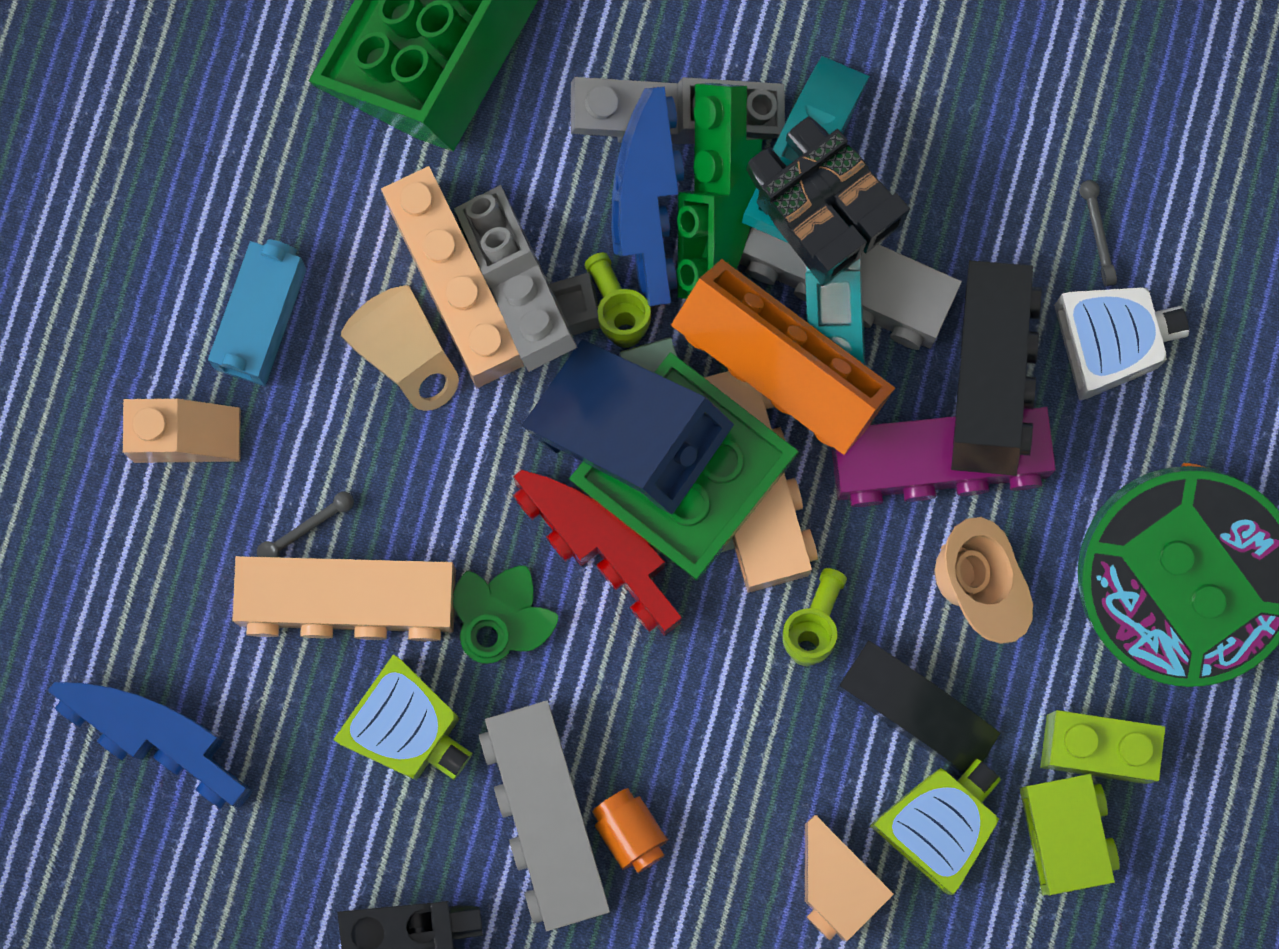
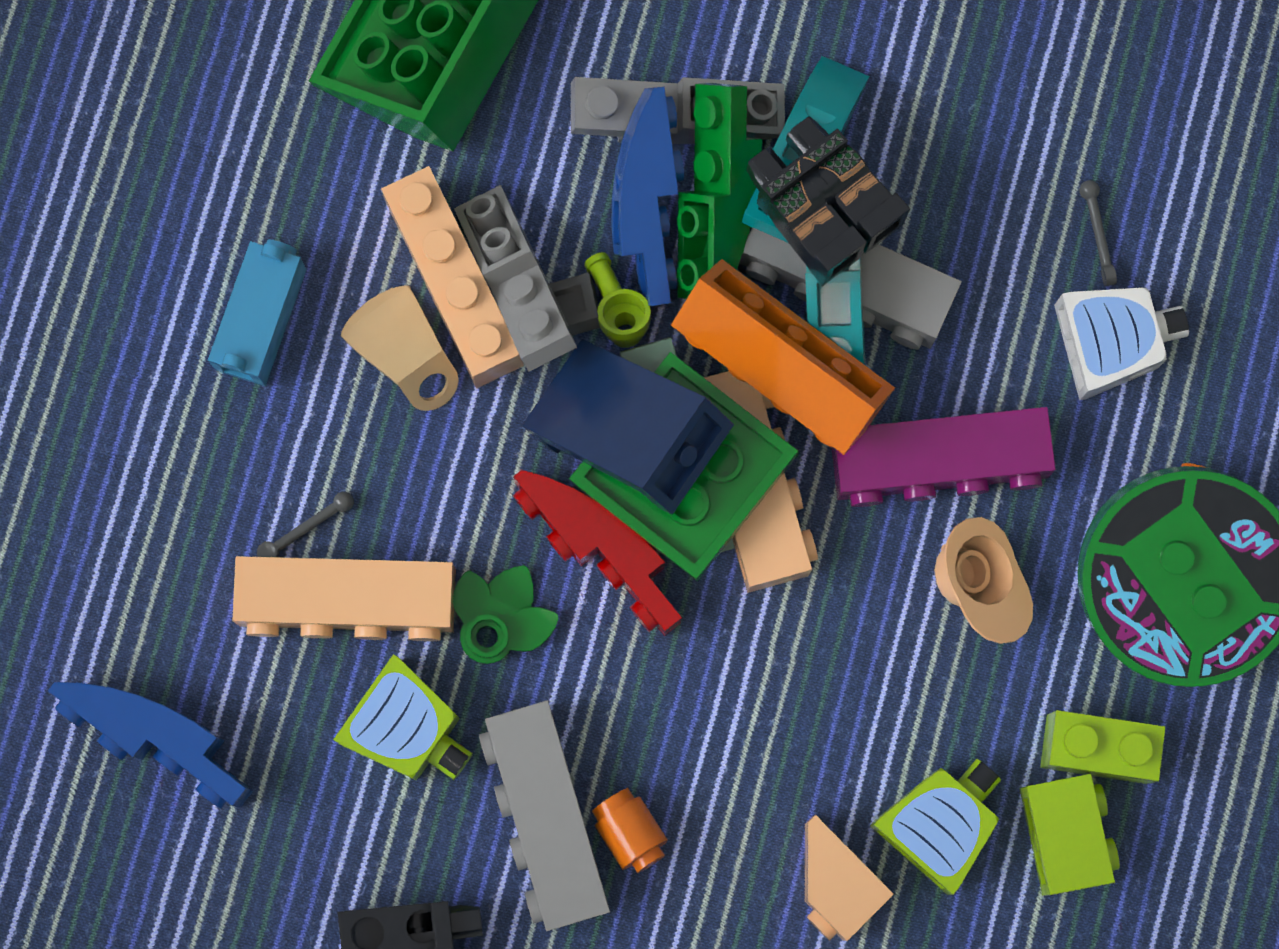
light nougat slope [123,399,241,463] -> none
lime bar [782,568,847,666] -> none
black slope [836,640,1001,774] -> none
black brick [951,260,1042,476] -> none

